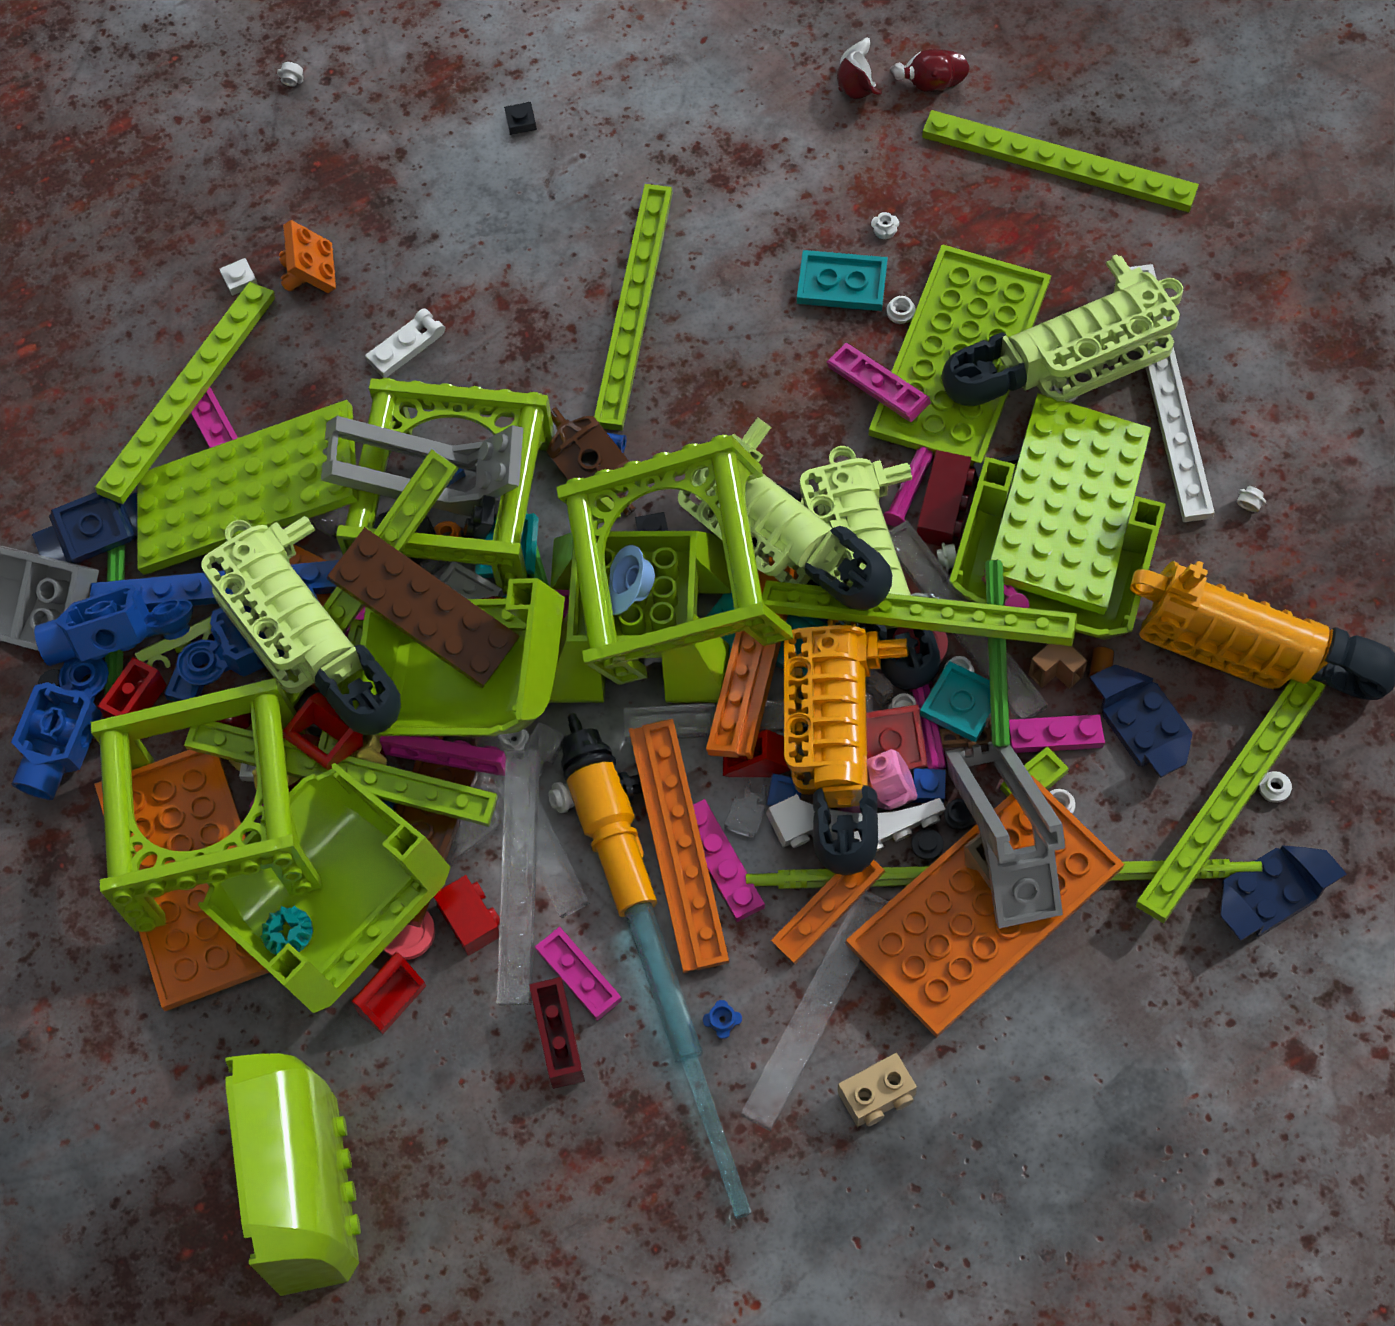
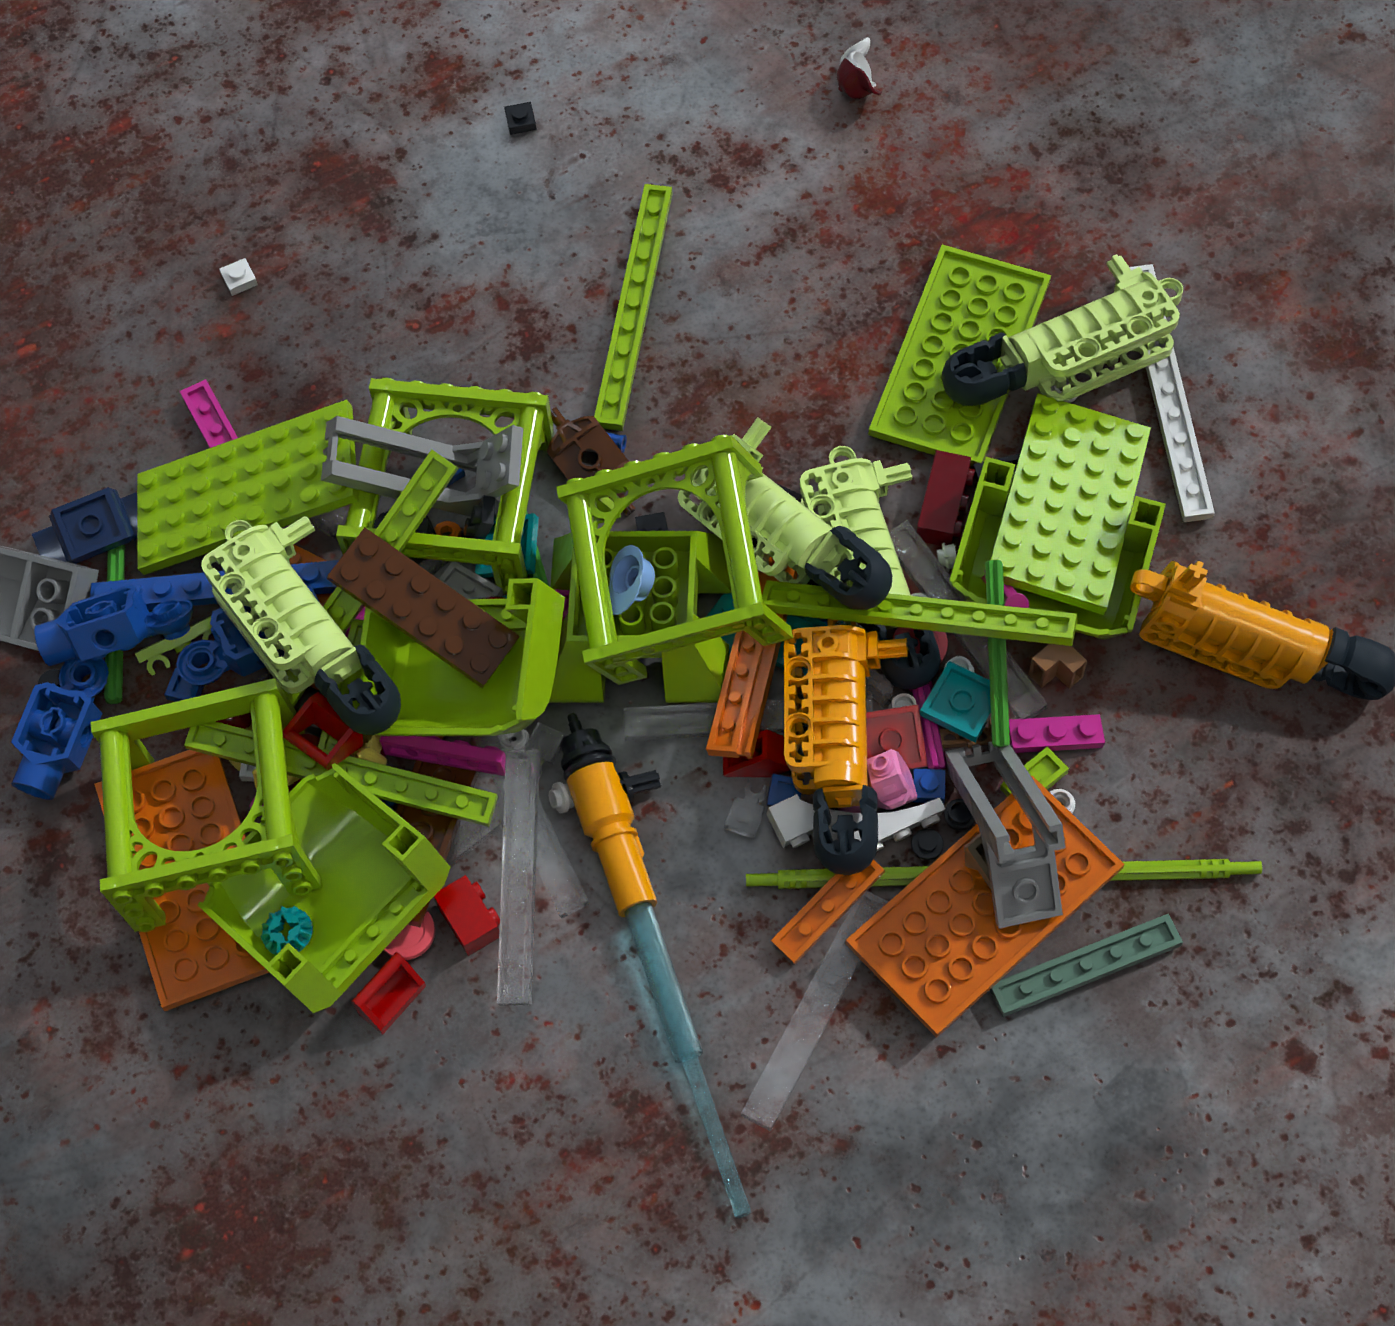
lime plate [95,282,275,505] -> none
red brick [98,657,167,718] -> none
lime slope [225,1053,361,1296] -> none
white plate [277,62,303,87] -> none
orange plate [279,220,336,293] -> none
white plate [365,308,445,378] -> none
dark red brick [529,977,585,1089] -> none
dark pink plate [535,926,622,1021] -> none
orange plate [628,719,729,974] -> none
dark pink plate [693,799,765,922] -> none
blue plate [703,1000,742,1039] -> none
teal plate [797,250,888,311] -> none
dark pink plate [827,342,931,423] -> none
tan brick [838,1052,917,1127] -> none
white plate [871,212,899,239] -> none
dark pink axle [883,447,933,528] -> none
white plate [887,296,916,324] -> none
dark red hair [890,49,969,92] -> none
lime plate [922,110,1199,213] -> none
dark orange hinge [1089,647,1114,676] -> none
dark blue piece [1090,664,1193,778] -> none
lime plate [1136,679,1326,924] -> none
dark blue piece [1221,845,1347,941] -> none
white plate [1237,486,1266,512] -> none
white plate [1259,771,1292,803] -> none
none -> sand green plate [990,913,1183,1017]

